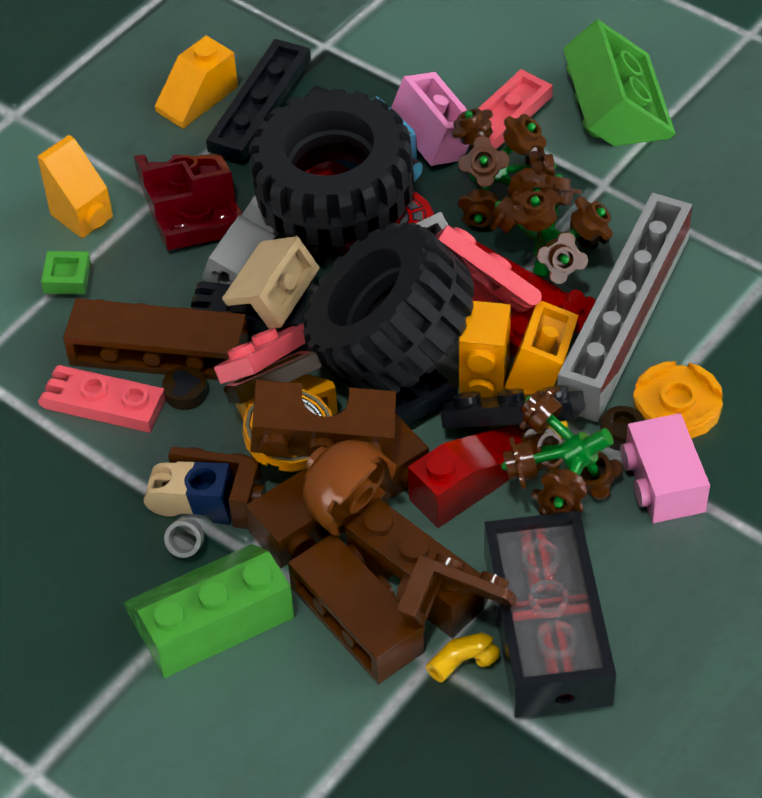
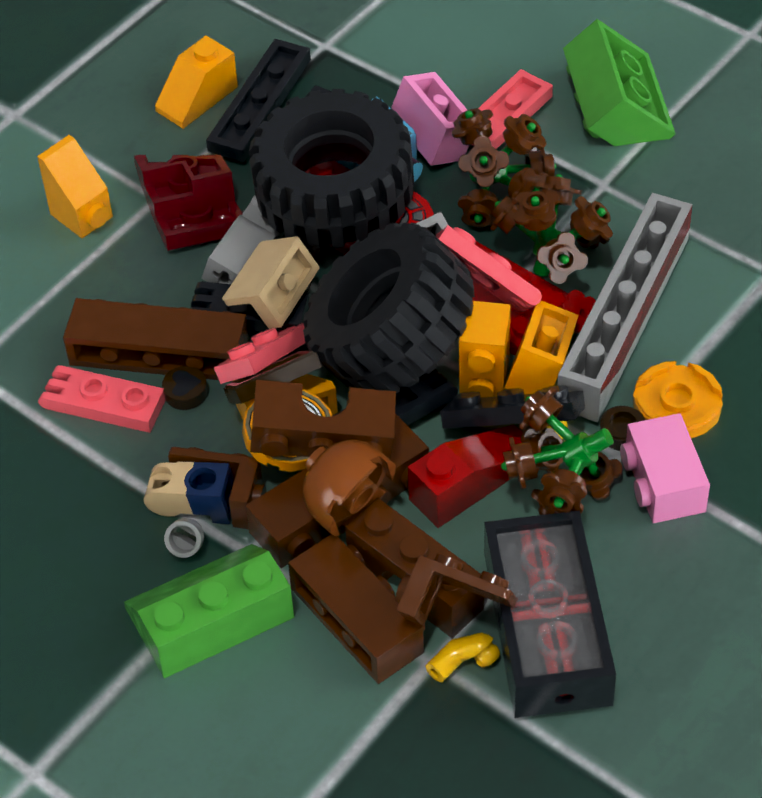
bright green plate [41,251,91,294] -> none

